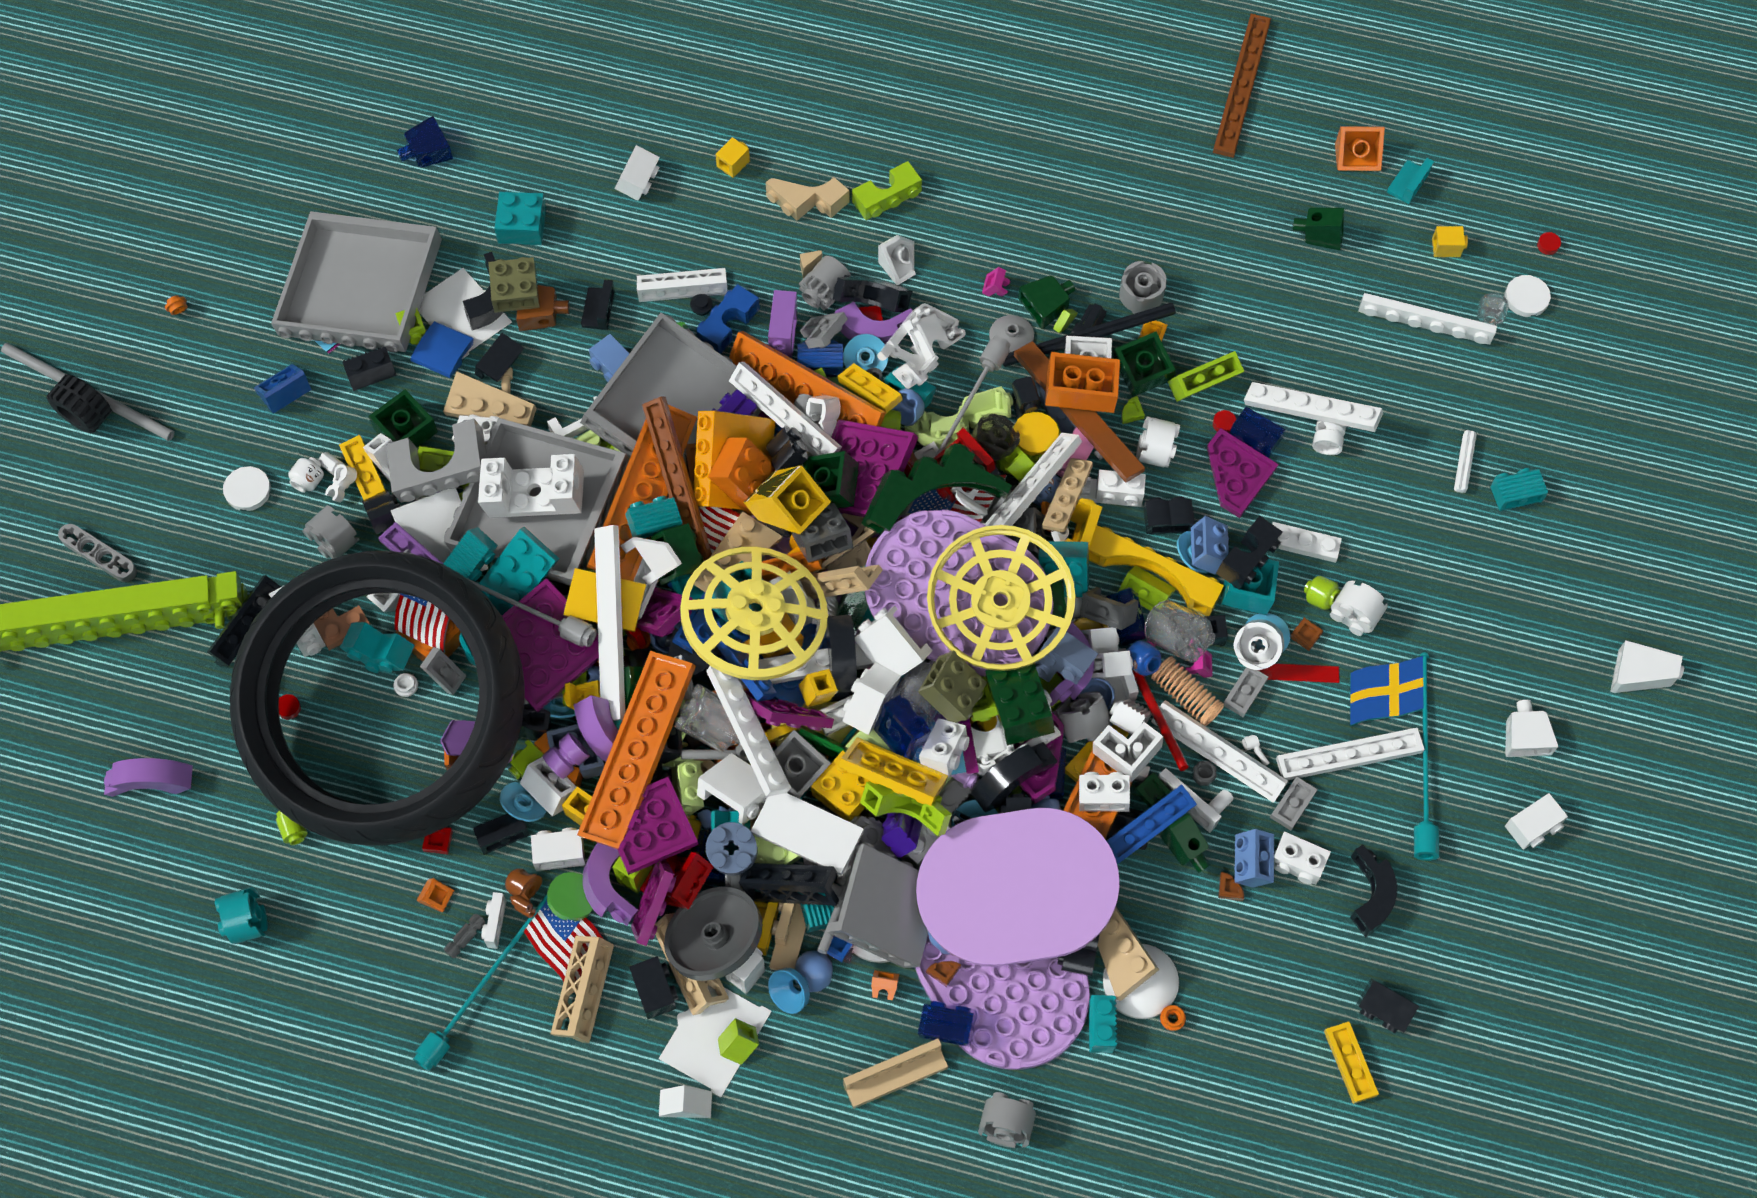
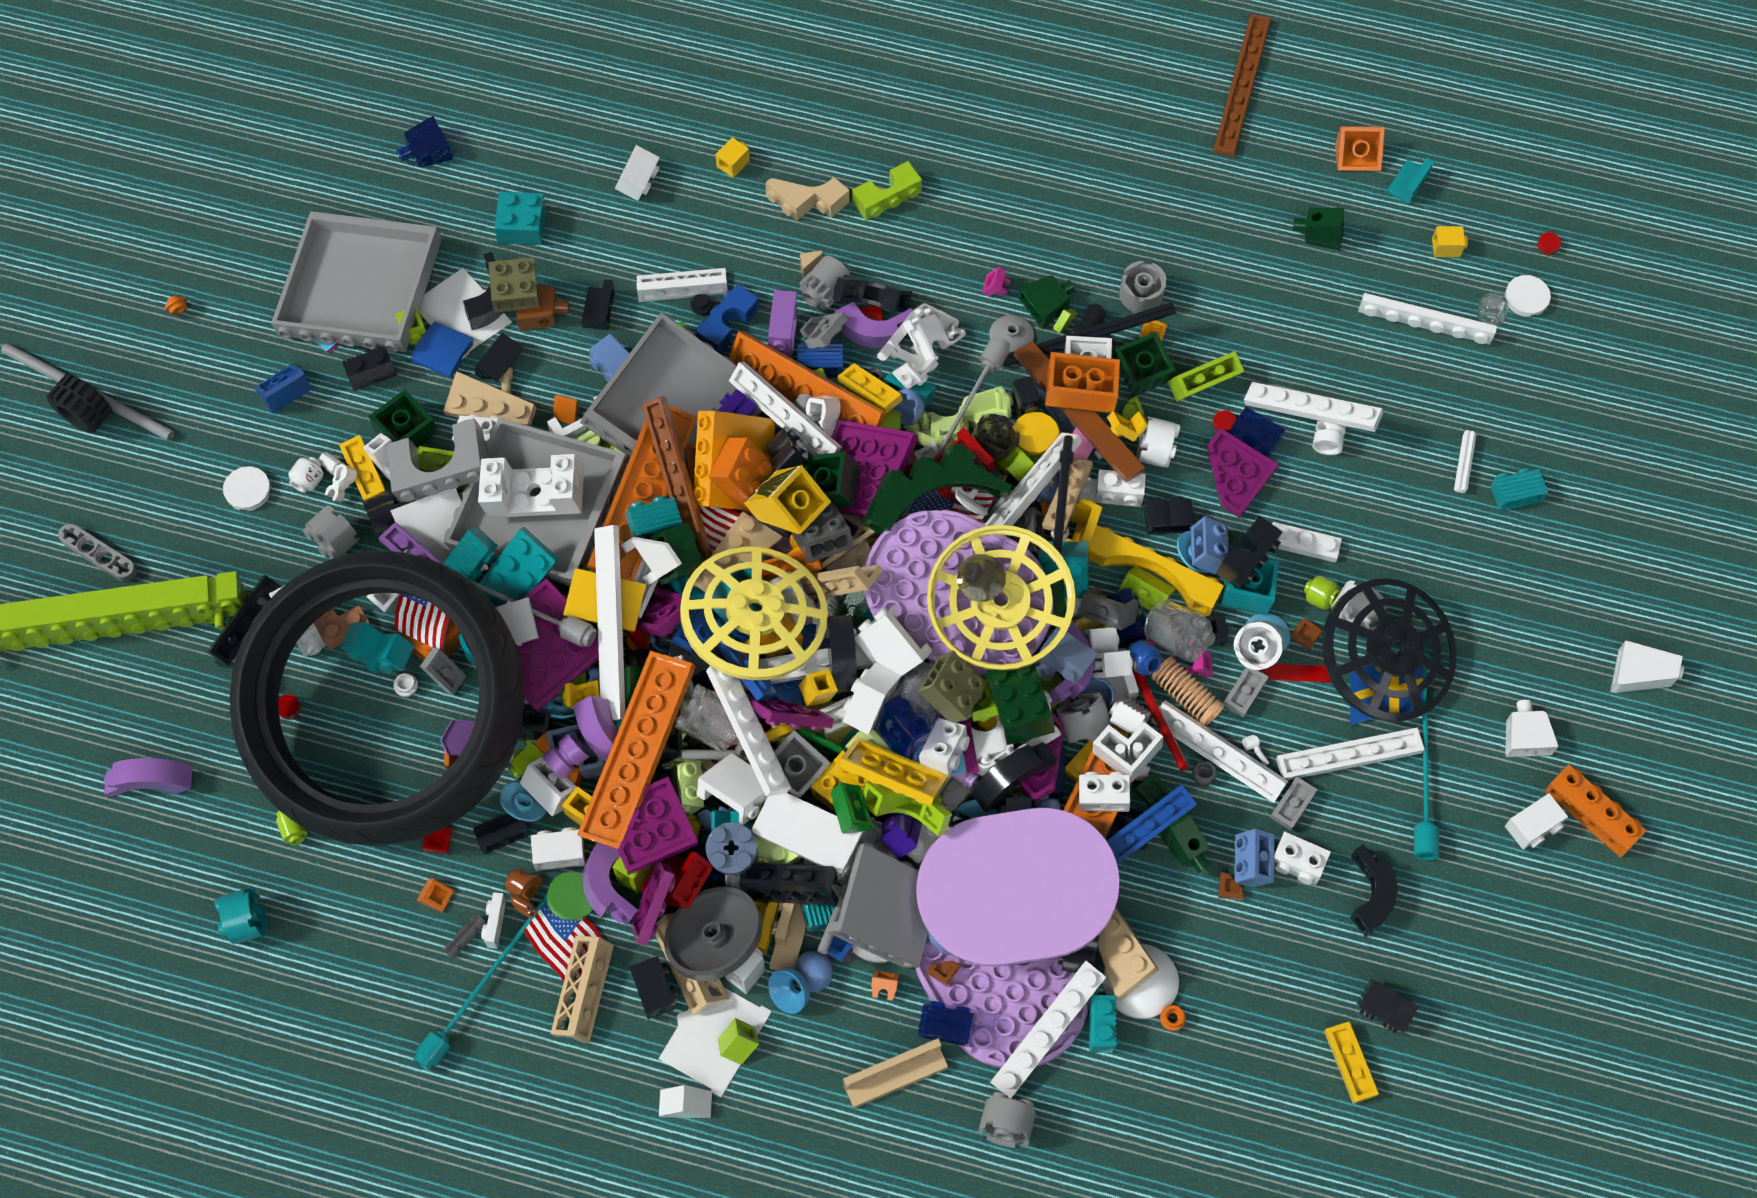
medium azure dish [843,334,888,372] -> none
white slope [878,235,916,285] -> none
white piece [1158,768,1233,833] -> none
none -> white piece [496,597,539,646]
none -> orange slope [553,395,580,424]
none -> green slope [831,782,873,834]
none -> clear smoke dish [957,554,1006,602]
none -> white plate [990,961,1106,1099]
none -> black bar [1053,435,1074,554]
none -> yellow bracket [1107,411,1148,442]
none -> black dish [1322,578,1457,722]
none -> orange brick [1544,764,1647,858]

